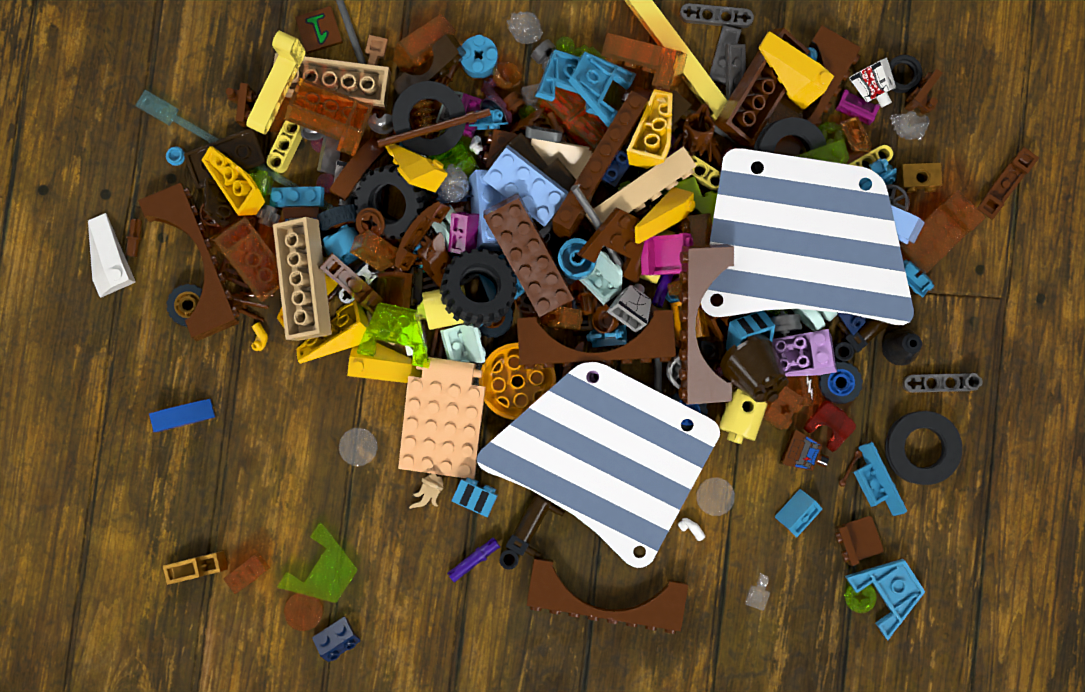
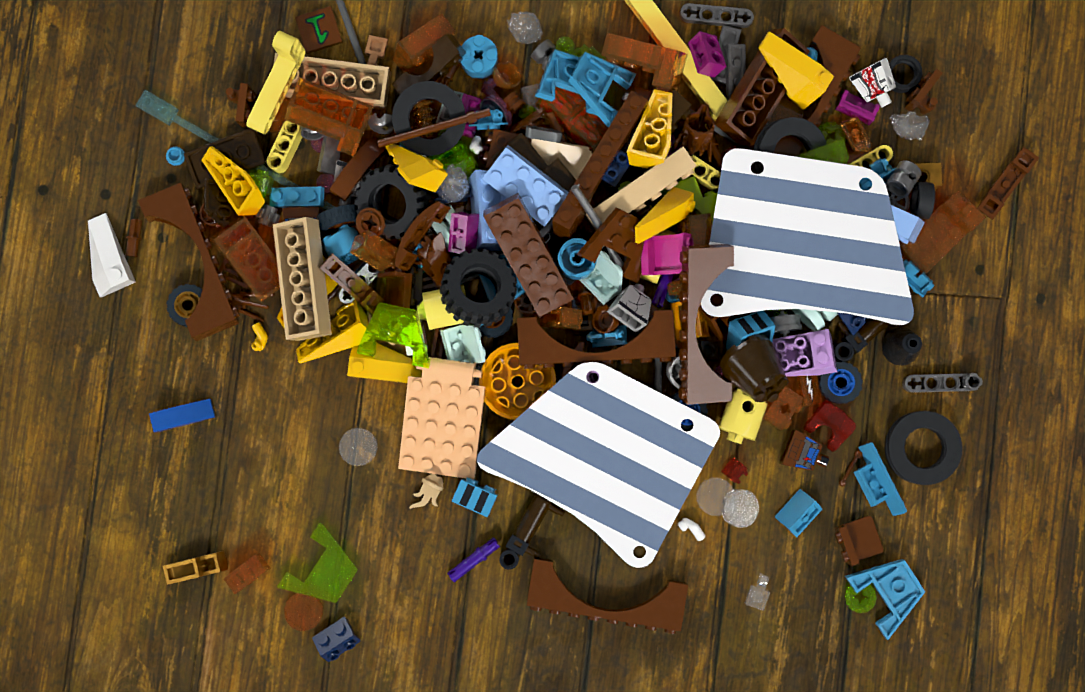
none -> magenta brick [688,31,727,78]
none -> clear red tile [721,457,748,484]
none -> clear tile [722,489,759,528]
none -> flat silver wheel [886,161,921,198]
none -> black tyre [910,181,935,219]

